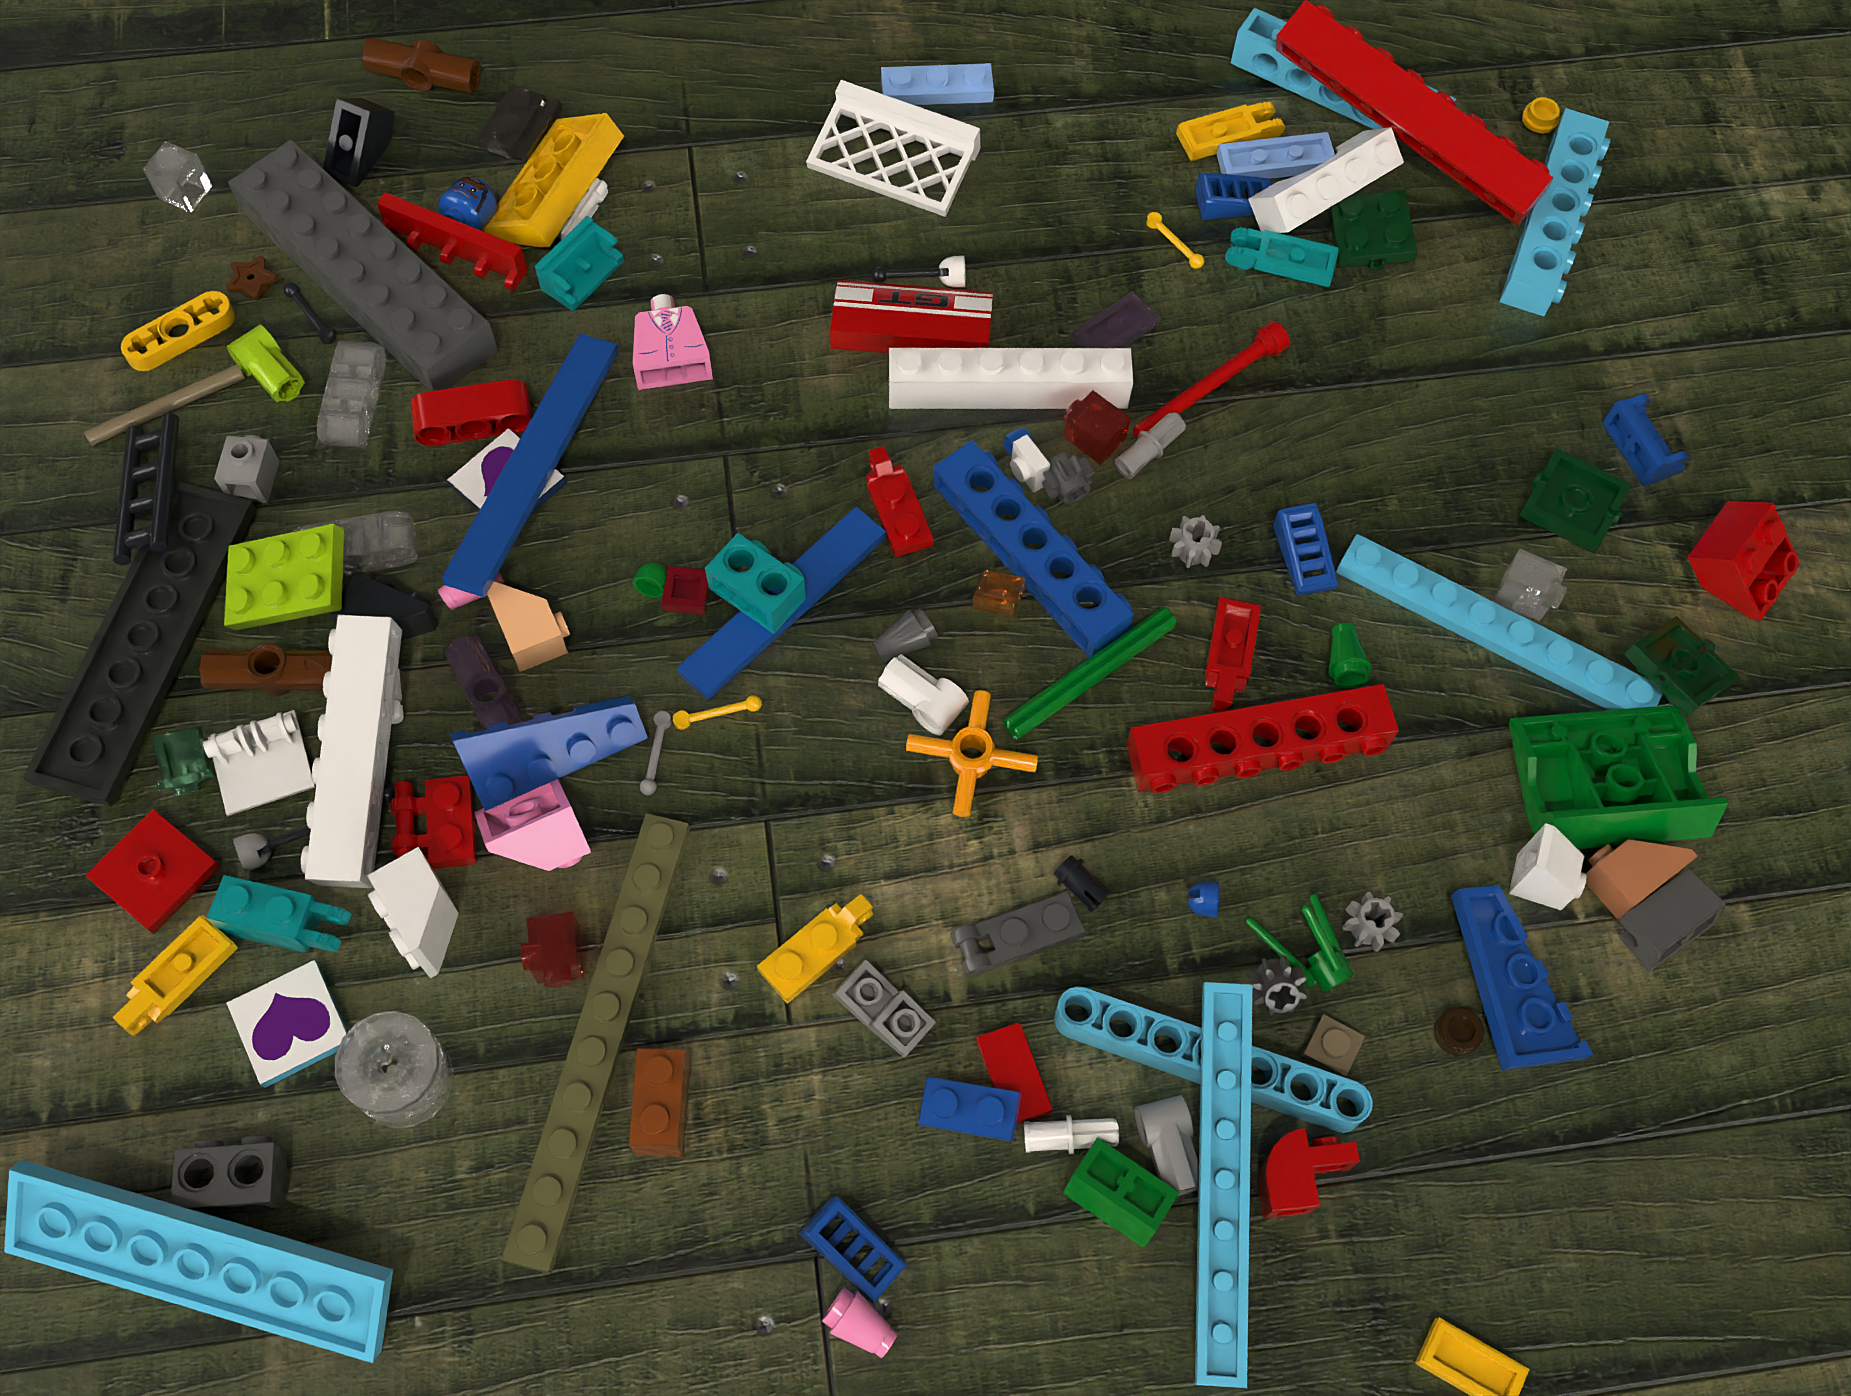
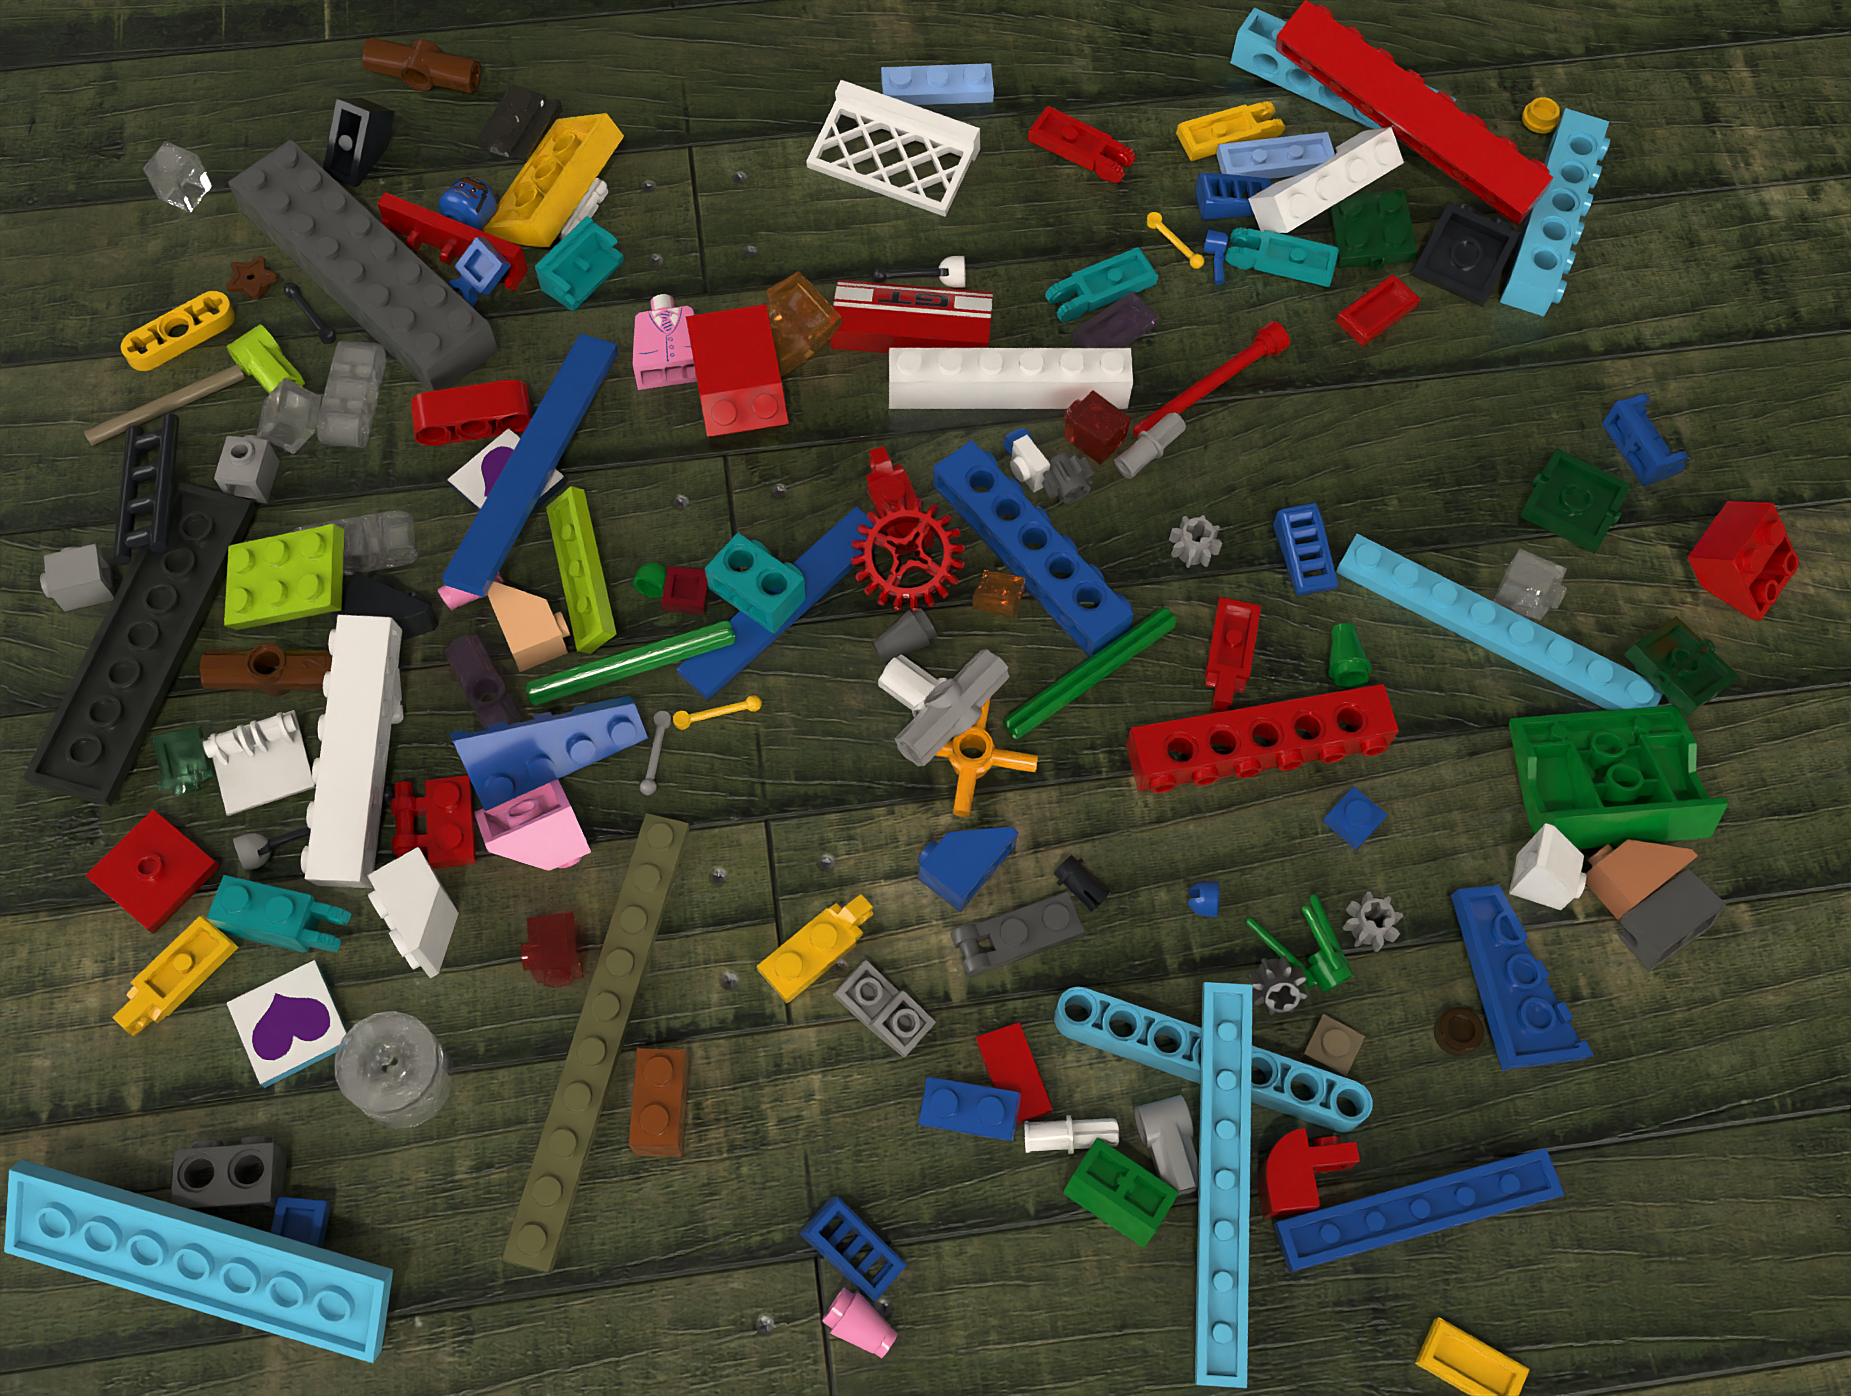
none -> light grey brick [40,544,116,612]
none -> clear brick [256,378,322,454]
none -> blue plate [270,1196,332,1248]
none -> blue plate [447,237,511,307]
none -> green axle [526,620,735,705]
none -> lime plate [546,486,617,654]
none -> red slope [686,304,789,438]
none -> clear orange slope [765,271,843,377]
none -> red gear [851,498,965,612]
none -> light grey piece [894,649,1010,766]
none -> blue slope [918,827,1018,912]
none -> red hinge [1027,106,1136,184]
none -> teal hinge [1045,247,1158,323]
none -> blue hand [1203,230,1228,285]
none -> blue plate [1273,1148,1565,1273]
none -> blue plate [1322,786,1388,850]
none -> red tile [1336,274,1421,347]
none -> black plate [1412,202,1521,307]

